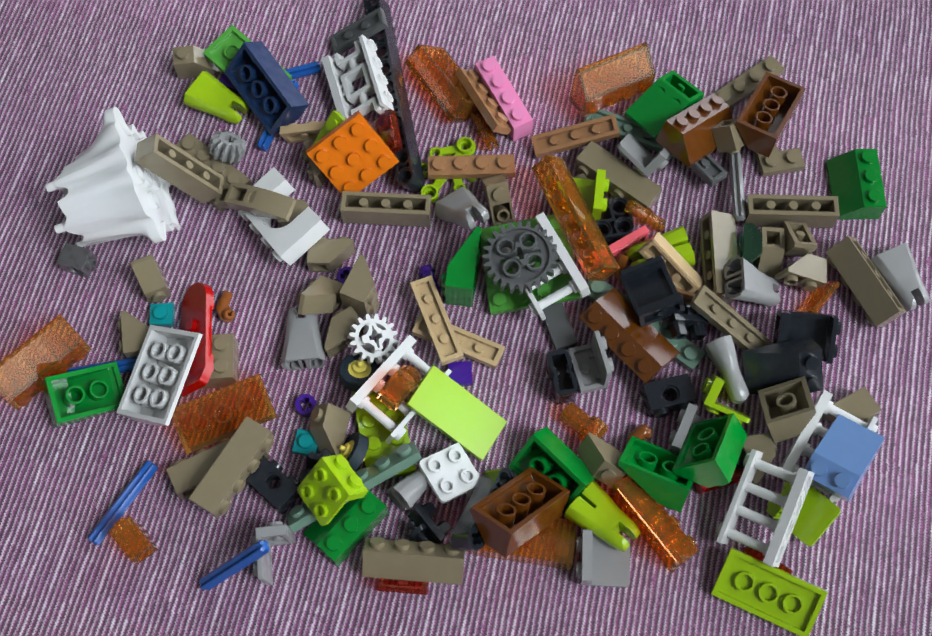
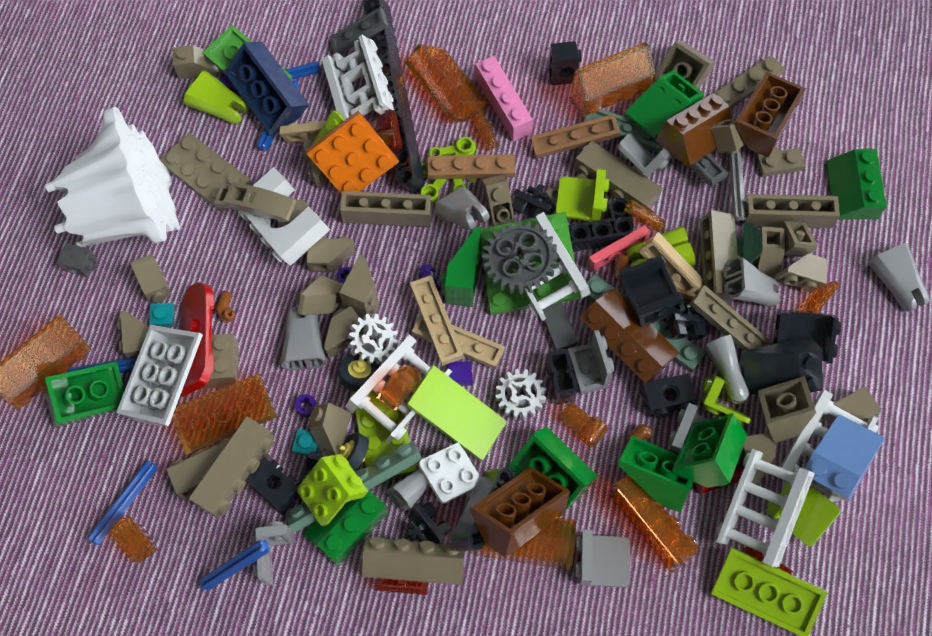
dark tan brick [134,133,224,204] -> none
light grey gear [209,130,246,165] -> none
medium nougat plate [456,68,512,135] -> none
clear orange brick [531,155,620,281] -> none
lime piece [564,481,640,552] -> none
dark tan slope [576,432,626,489] -> none
dark tan brick [826,236,906,327] -> none
none -> white gear [495,369,546,420]
none -> black hips [512,184,553,219]
none -> black brick [548,41,582,86]
none -> dark tan slope [654,41,716,89]

